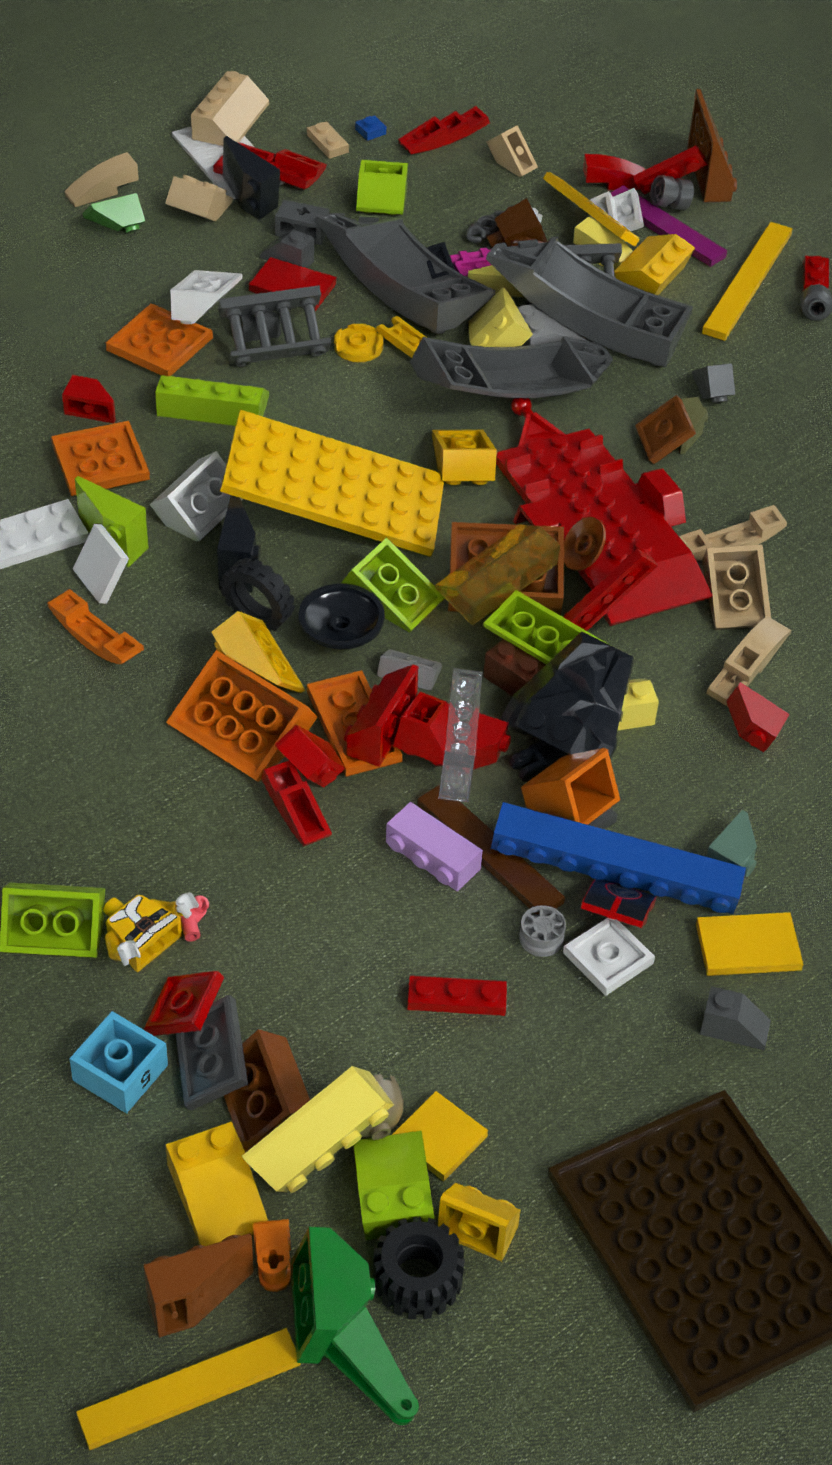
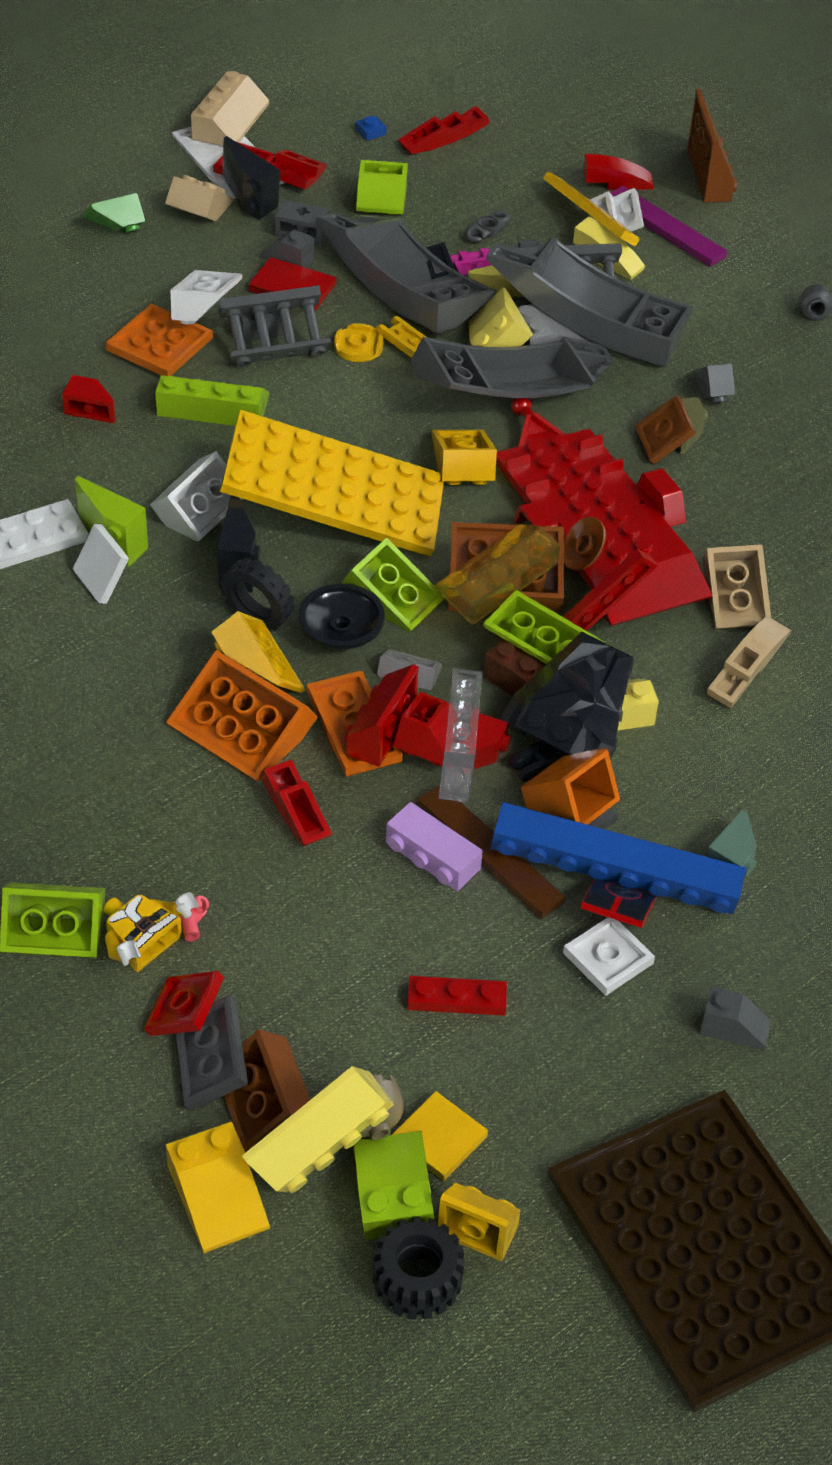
orange slope [47,589,144,664] -> none
orange plate [51,421,150,496] -> none
tan slope [65,152,139,207] -> none
medium azure brick [69,1011,168,1114] -> none
yellow tile [76,1328,301,1451] -> none
dark orange slope [144,1233,253,1338] -> none
orange piece [253,1219,291,1292] -> none
red slope [275,724,346,788] -> none
green slope [291,1226,419,1425] -> none
tan plate [307,121,349,159] -> none
tan slope [486,125,538,177] -> none
reddish brown torso [486,198,548,248] -> none
light grey wheel [519,905,566,957] -> none
yellow slope [614,234,695,295] -> none
red plate [633,145,707,195] -> none
dark grey wheel [650,175,694,211] -> none
tan slope [679,505,787,560] -> none
yellow tile [696,912,803,976] -> none
yellow tile [702,222,793,341] -> none
red slope [726,682,790,753] -> none
red plate [803,255,829,291] -> none

